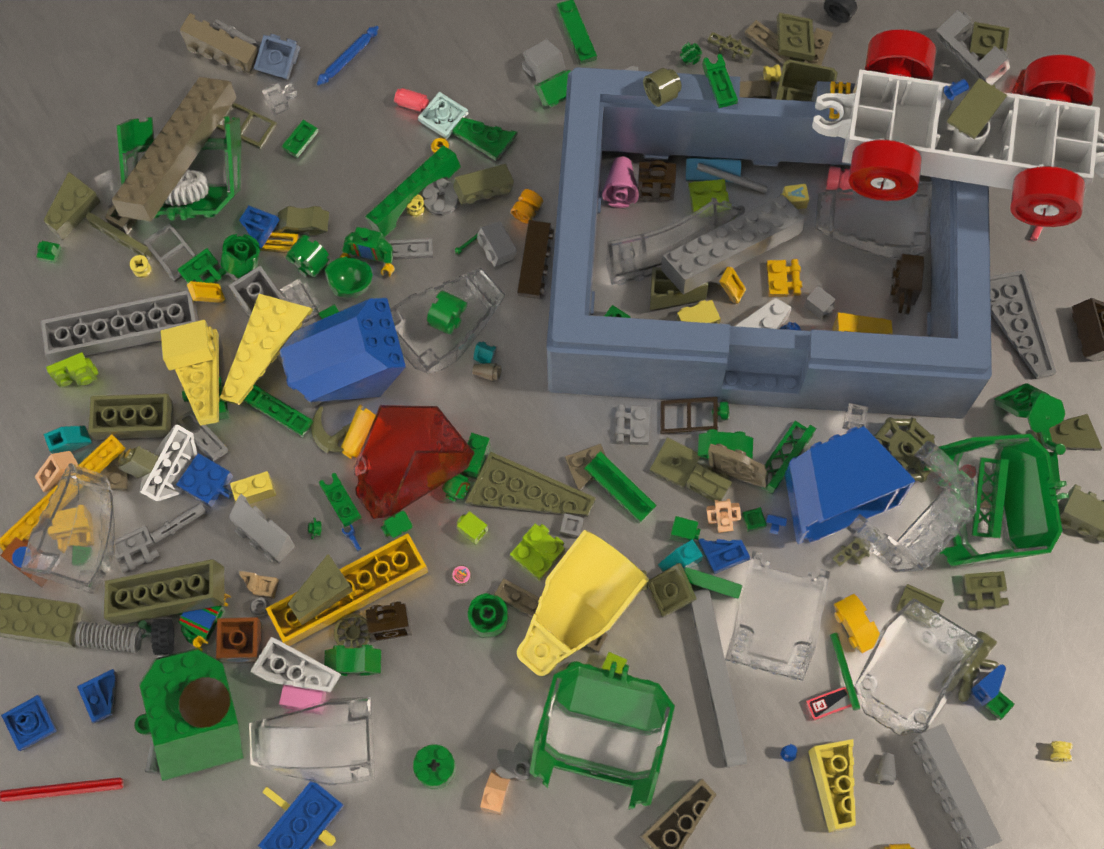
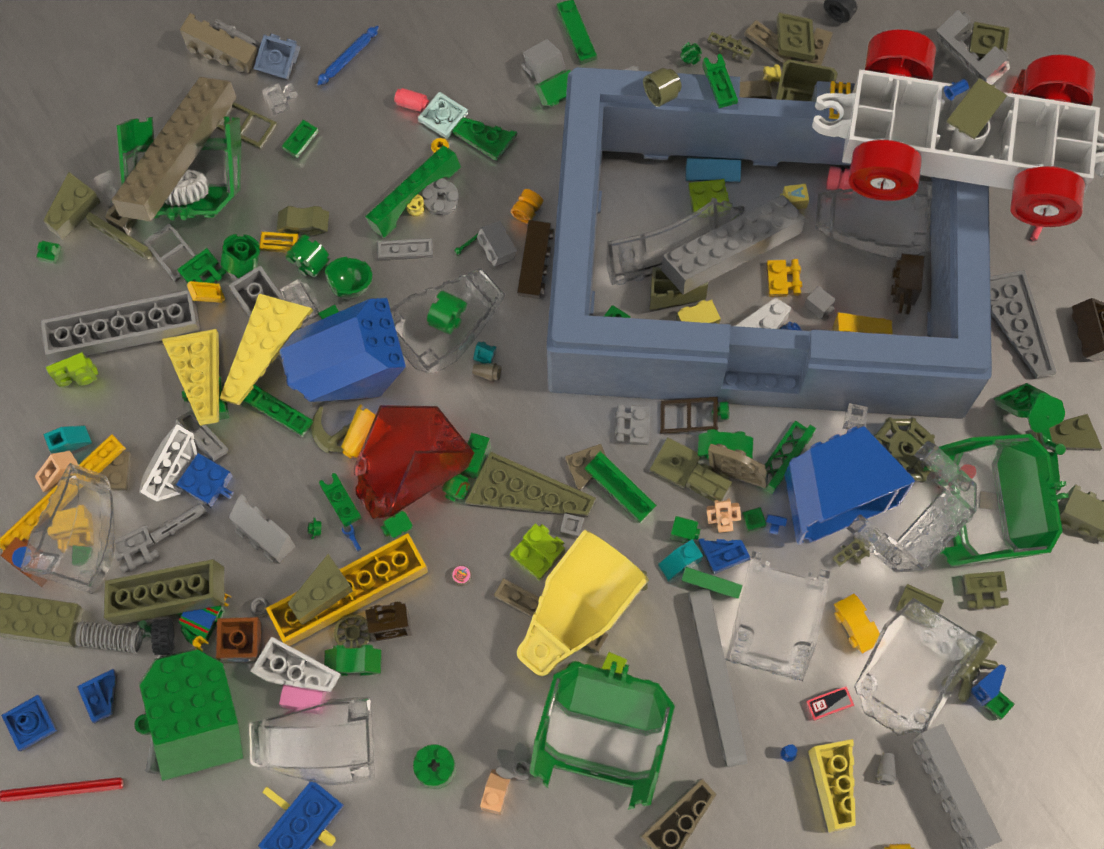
olive brick [88,394,173,440] -> none
olive brick [118,446,158,479] -> none
light yellow wheel [130,255,151,278] -> none
light yellow brick [161,319,215,371] -> none
dark brown shield [179,677,230,728] -> none
light yellow brick [230,471,276,504] -> none
blue wing [239,205,279,249] -> none
tan slope [239,571,279,599] -> none
green torso [339,227,395,277] -> none
olive brick [453,163,514,205] -> none
lime brick [457,511,488,545] -> none
green brick [468,593,508,638] -> none
bright pink cone [602,156,639,208] -> none
dark brown brick [638,160,676,202] -> none
olive plate [647,563,697,617] -> none
light grey bar [697,163,768,193] -> none
yellow tile [719,266,746,304] -> none
green bar [830,633,861,711] -> none
green fence [971,457,1009,539] -> none
light yellow wheel [1051,741,1073,762] -> none

